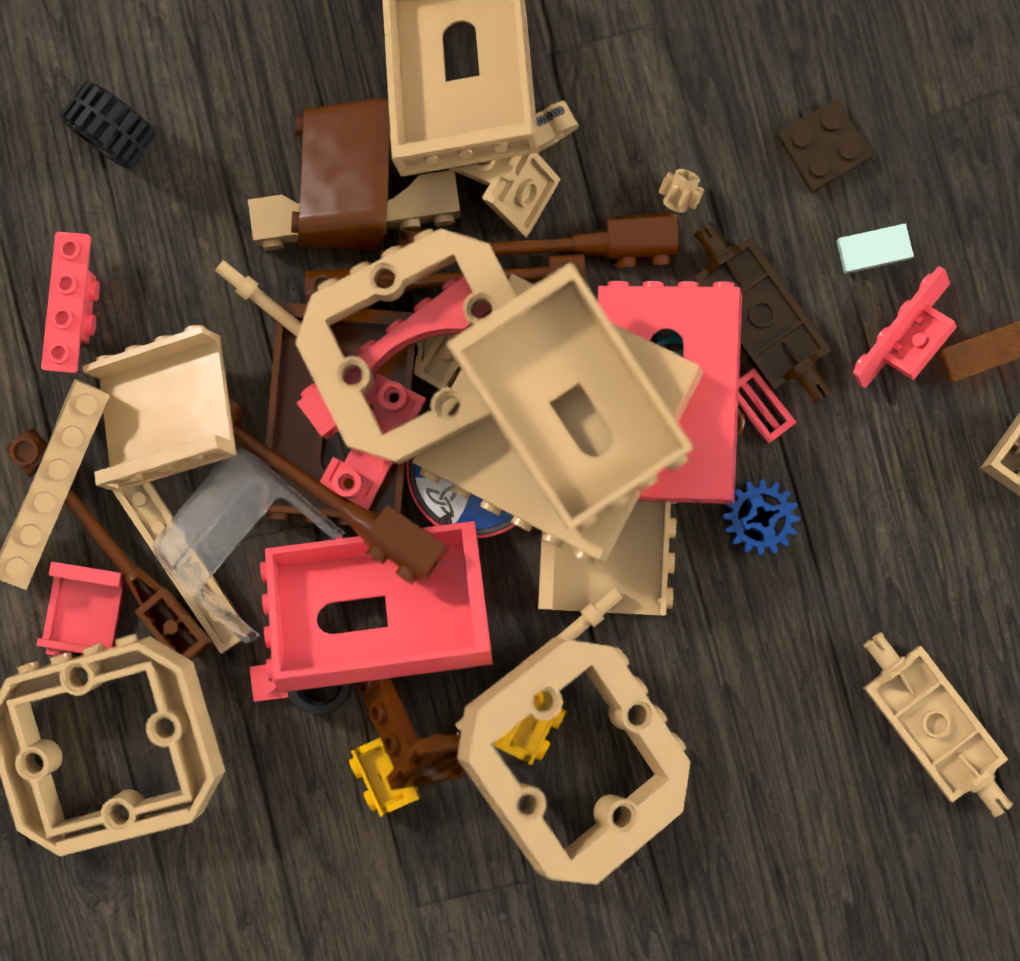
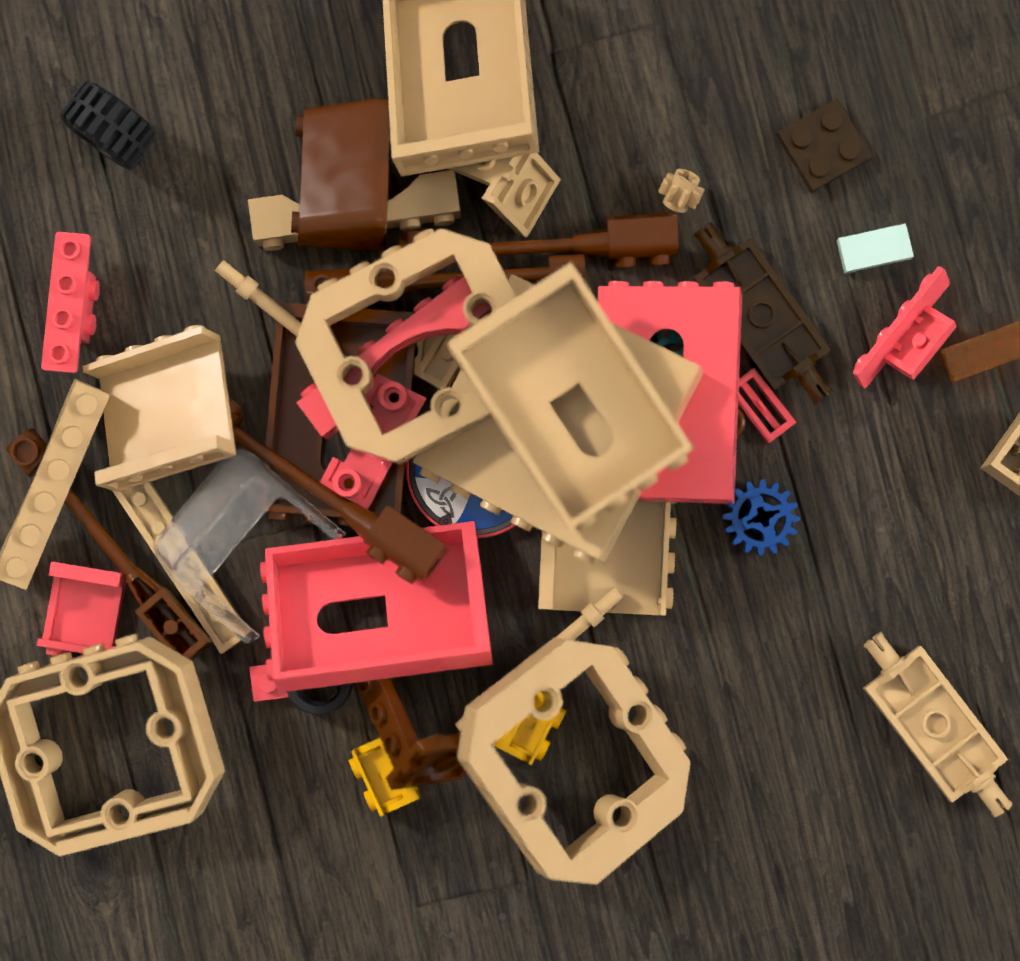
tan leg [536,101,579,153] -> none

